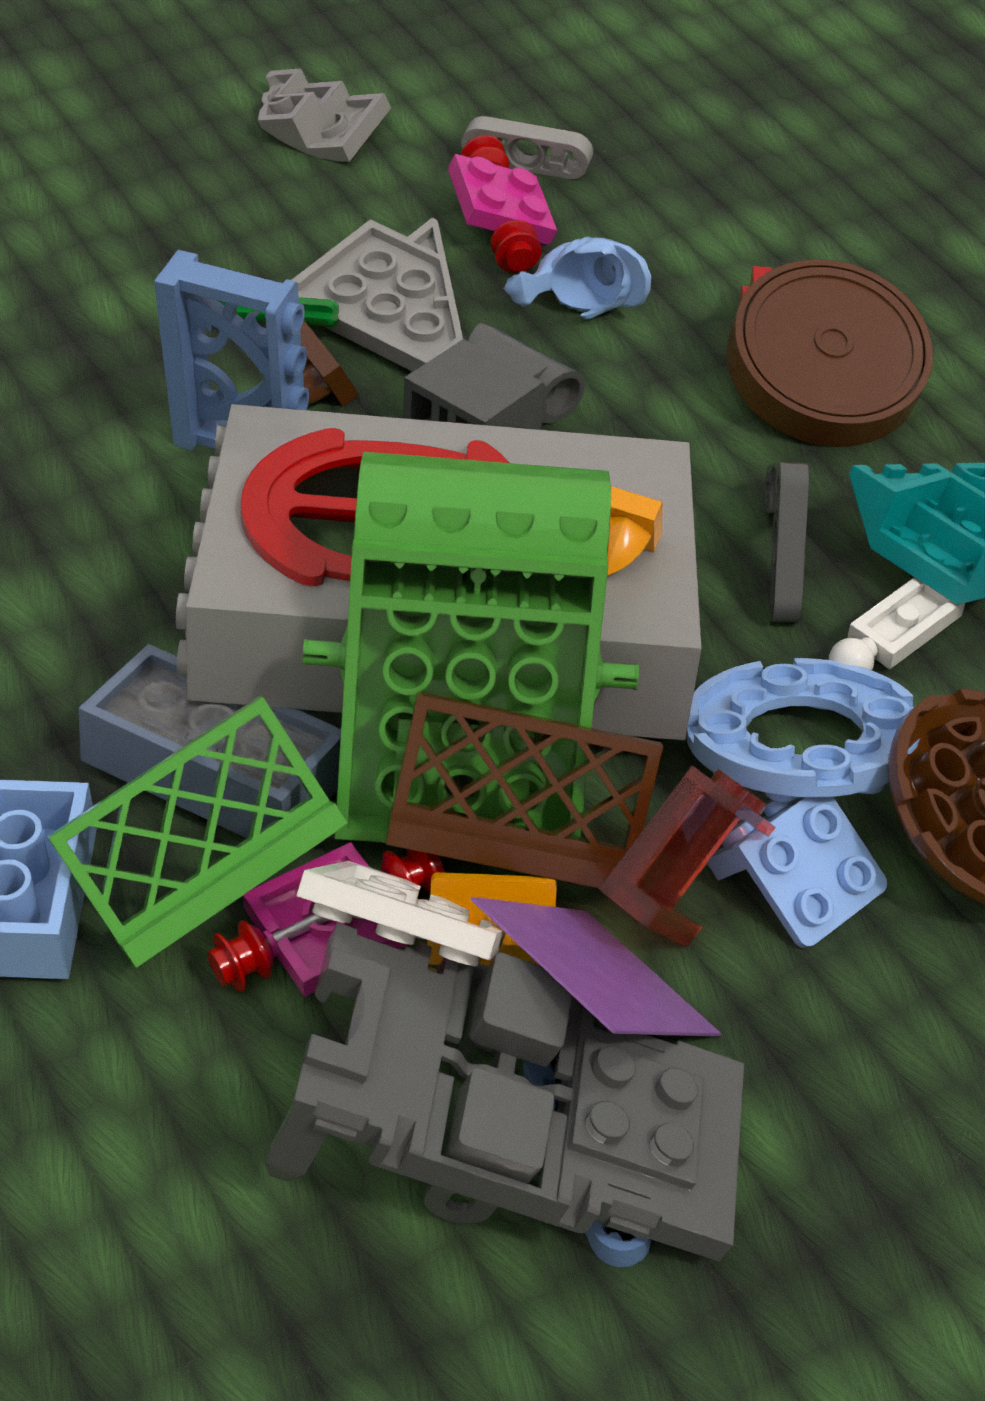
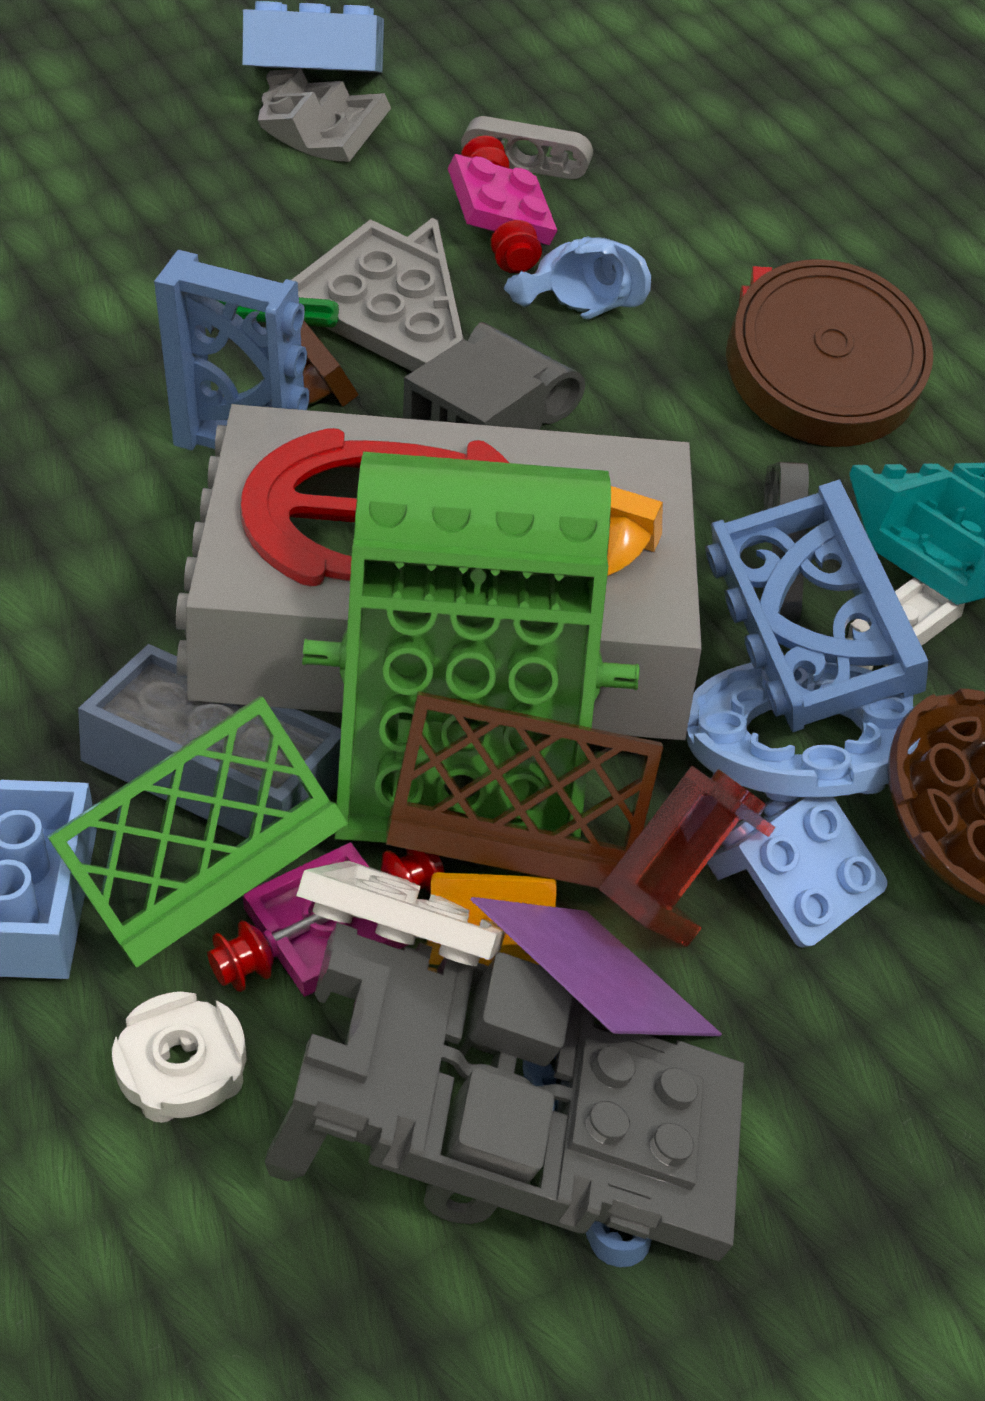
none -> white plate [112,992,246,1123]
none -> light blue brick [242,1,384,72]
none -> medium blue fence [705,479,928,732]

